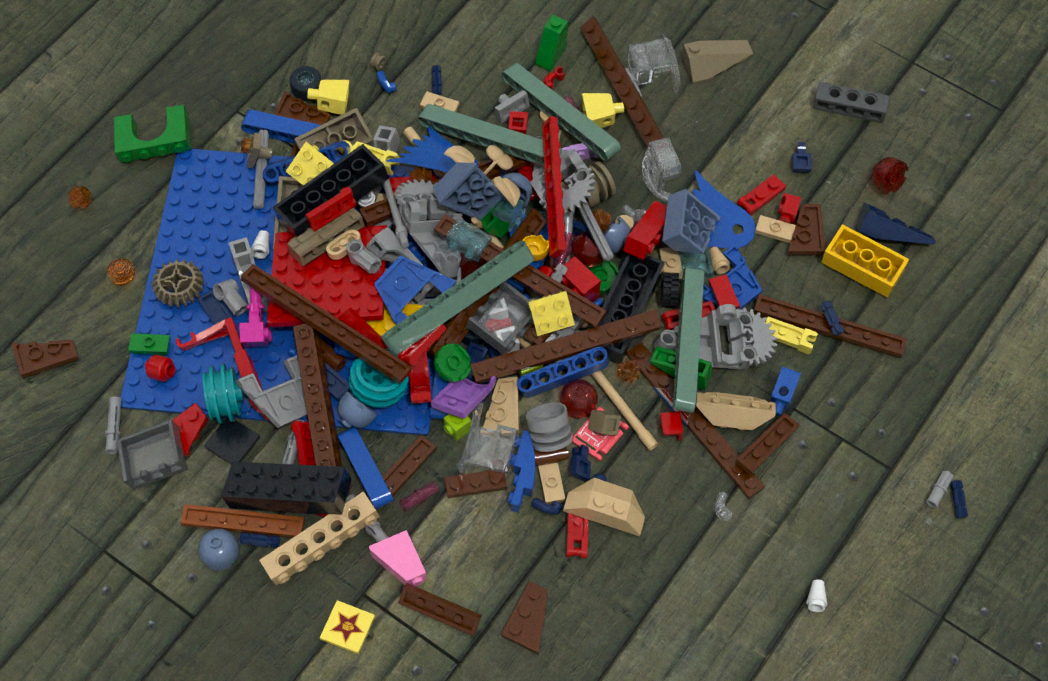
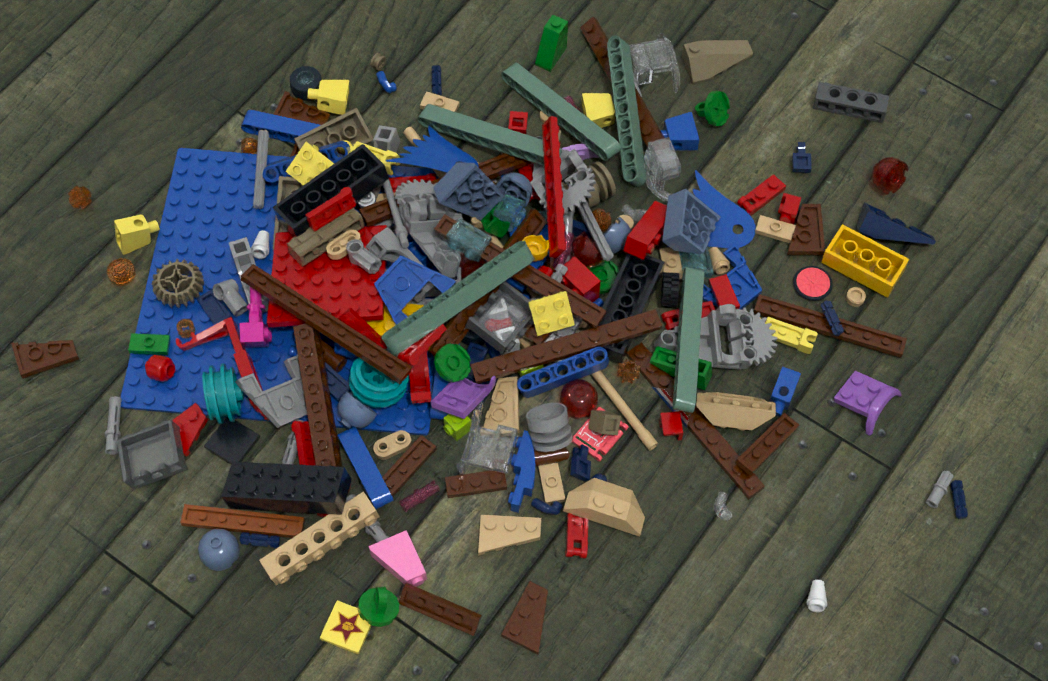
green arch [114,105,191,163] -> none
dark tan tile [246,132,272,168] -> none
clear orange gear [410,166,432,183] -> none
tan plant [444,145,520,207] -> none
light grey tile [495,90,530,124] -> none
red arm [543,66,565,89] -> none
none -> light yellow torso [114,215,160,255]
none -> clear orange bush [176,319,195,338]
none -> green tile [358,586,400,627]
none -> tan plate [373,430,411,460]
none -> tan wing [478,515,541,556]
none -> sand green beam [607,36,646,187]
none -> blue torso [661,112,699,150]
none -> green tile [695,91,730,126]
none -> coral wheel [793,266,833,301]
none -> medium lavender piece [834,371,902,436]
none -> tan tile [846,287,866,307]

